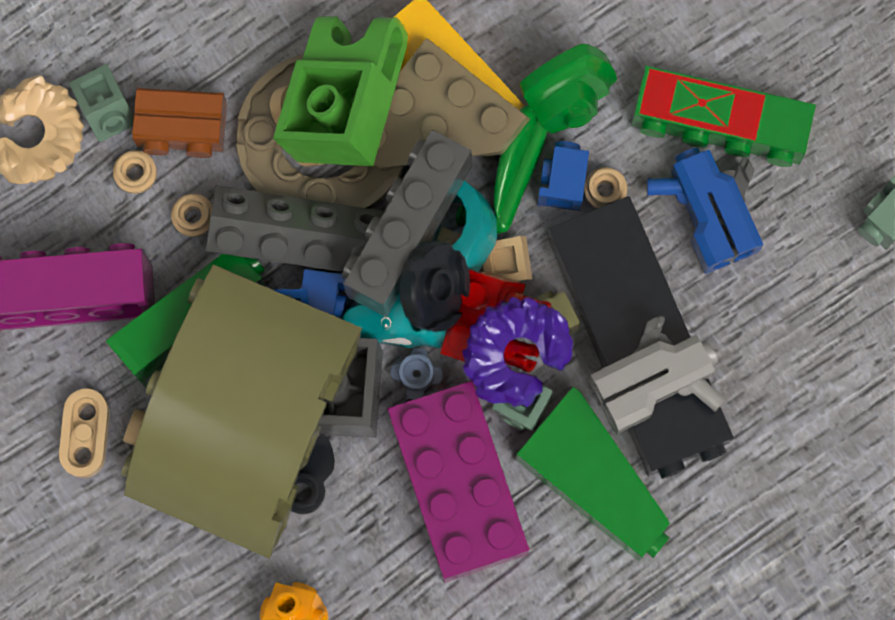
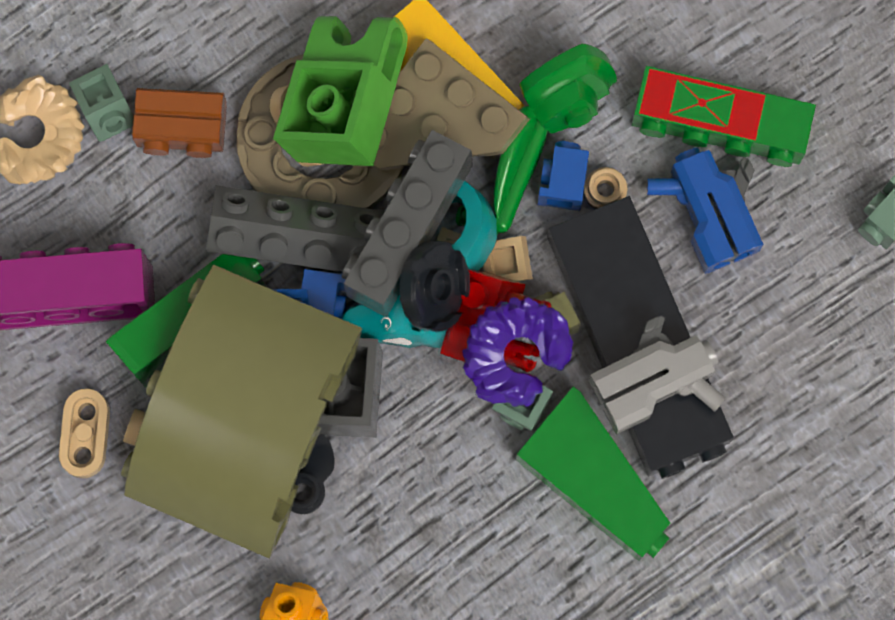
tan plate [113,150,157,194] -> none
tan plate [171,194,212,237] -> none
magenta brick [387,381,530,583] -> none
sand blue plate [390,348,443,400] -> none

